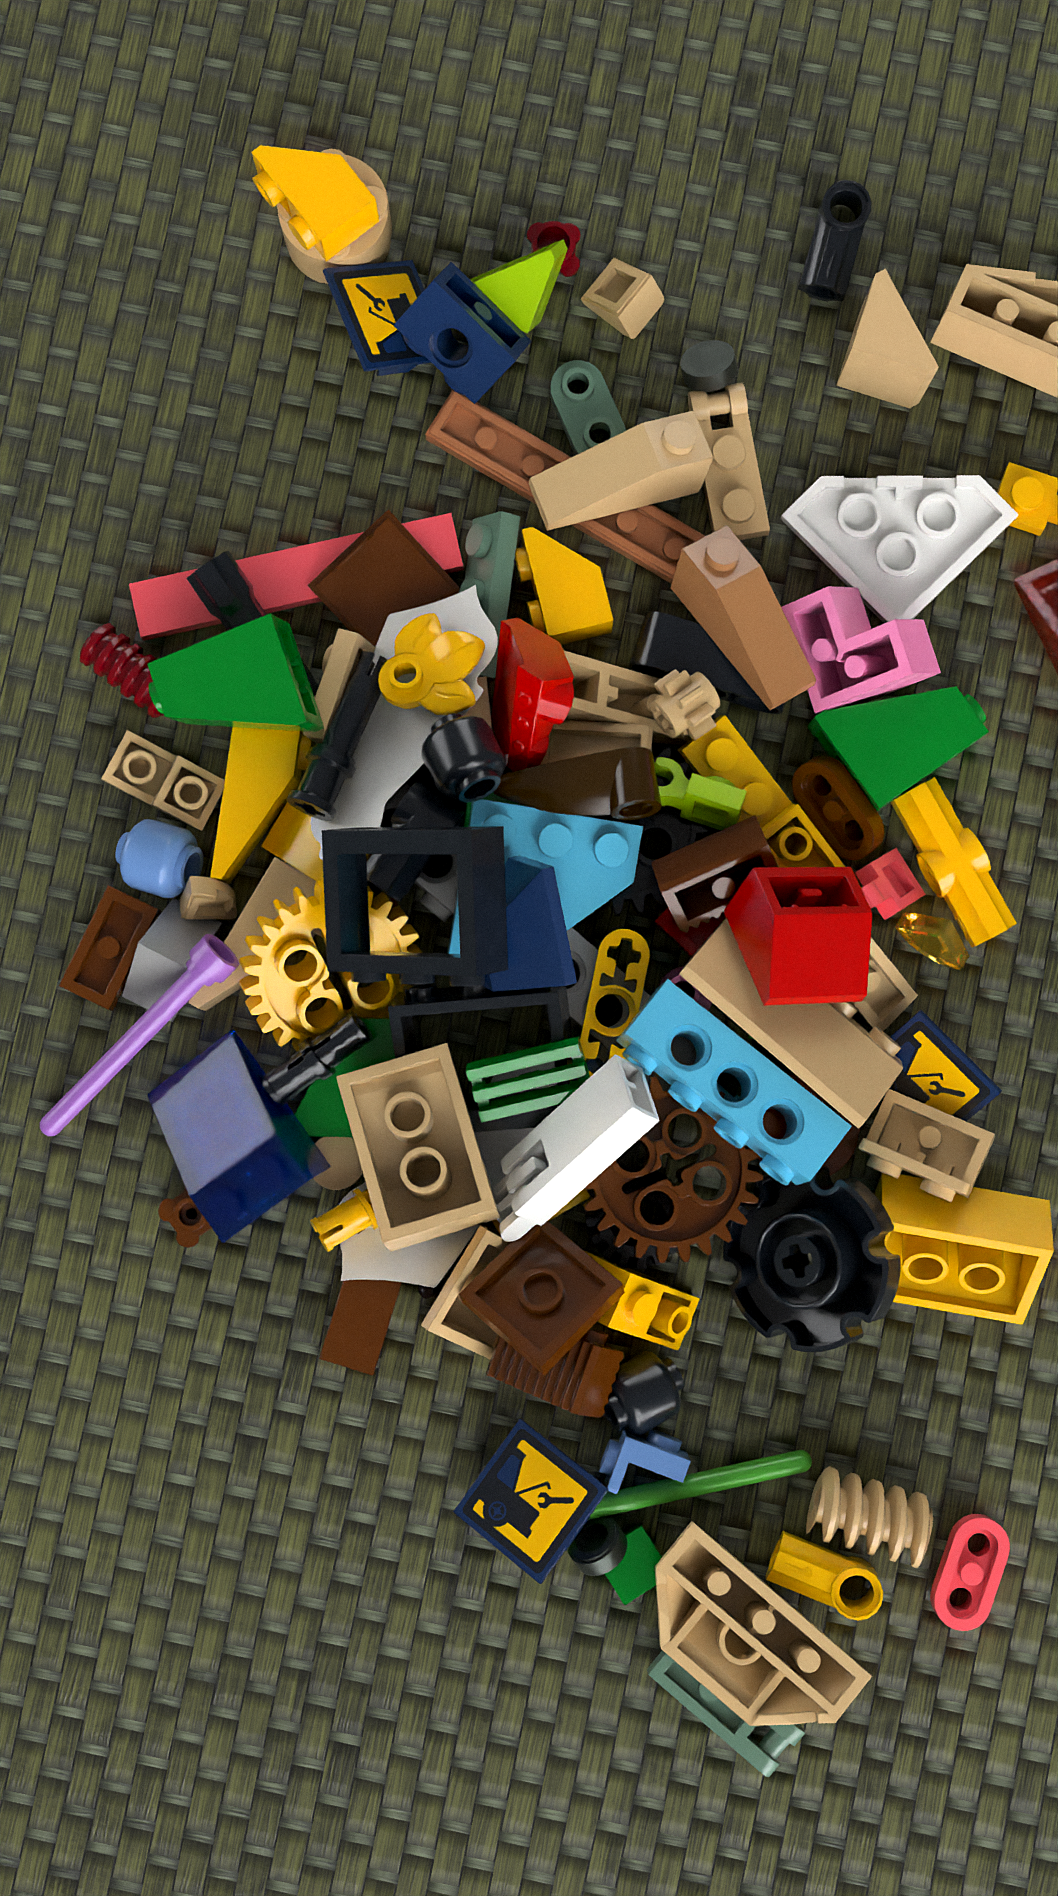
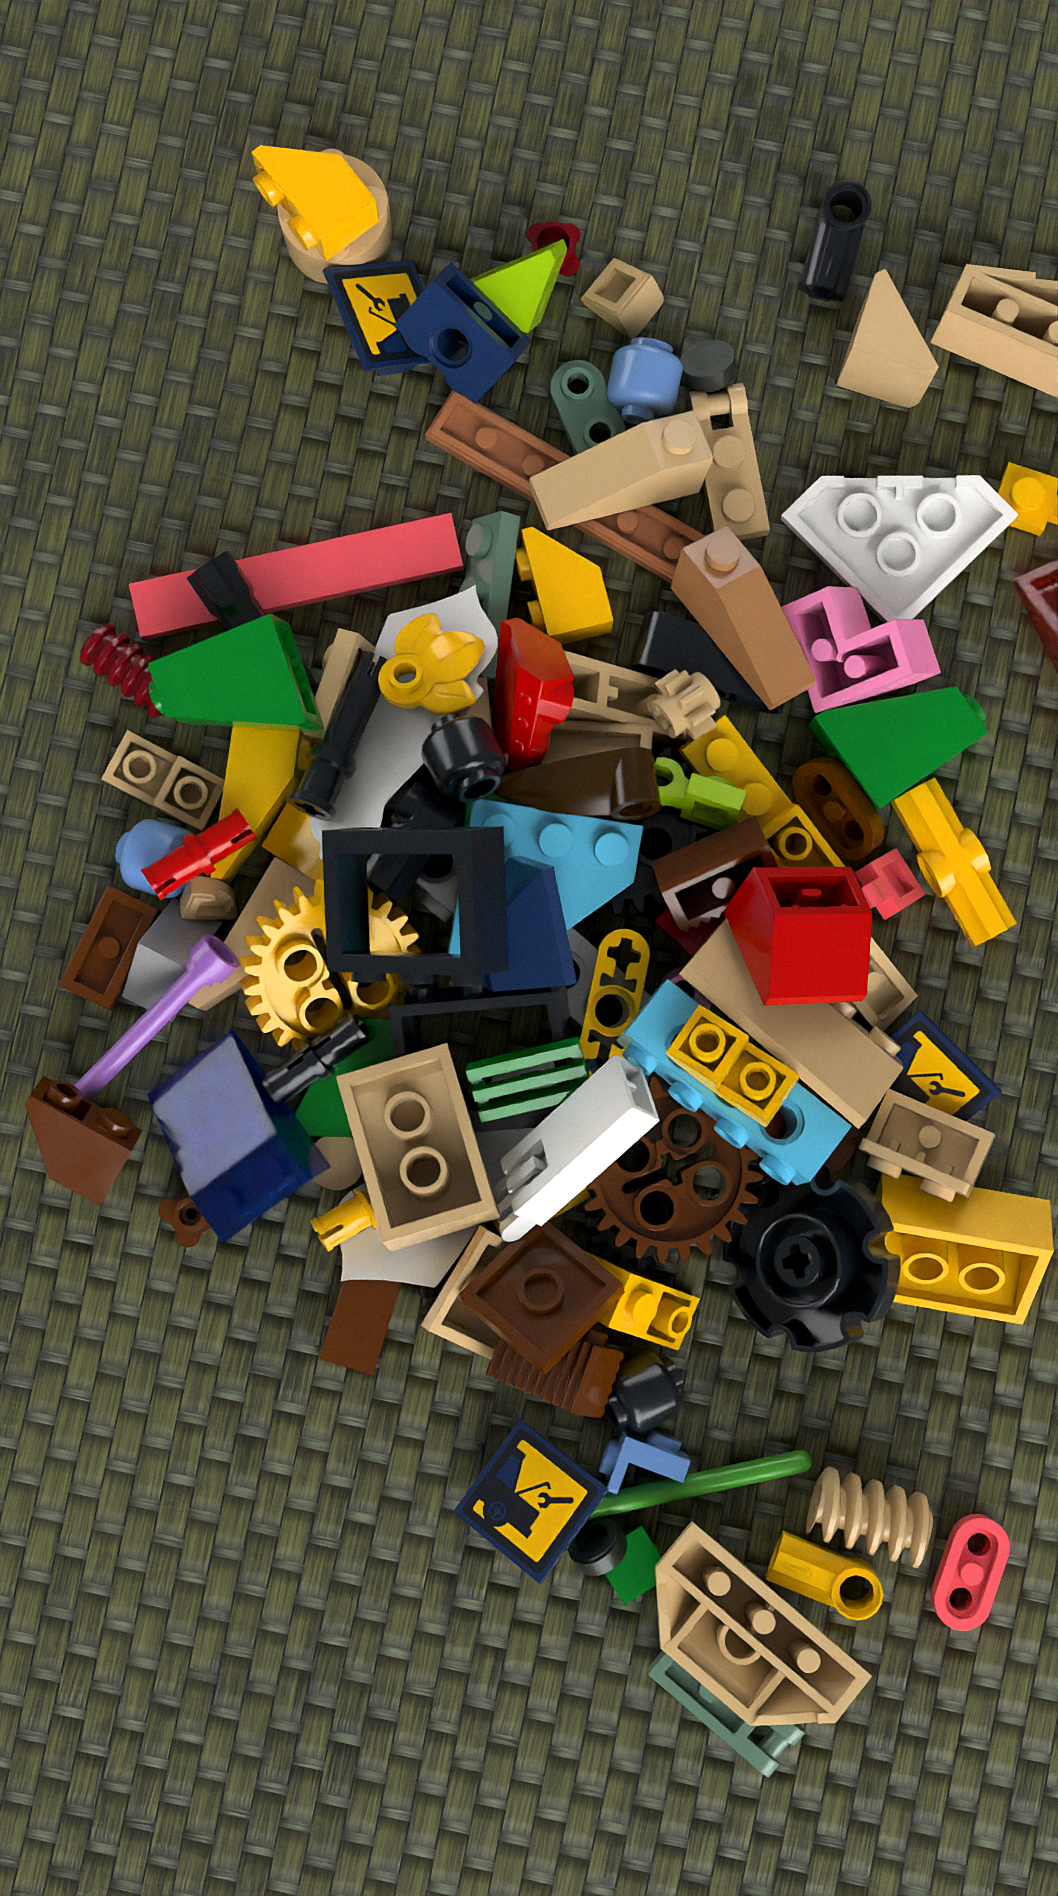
reddish brown piece [307,510,460,647] -> none
clear yellow tile [895,912,969,971] -> none
none -> reddish brown slope [25,1076,143,1205]
none -> red pin [141,808,257,900]
none -> medium blue head [606,337,683,425]
none -> yellow slope [666,1004,799,1127]

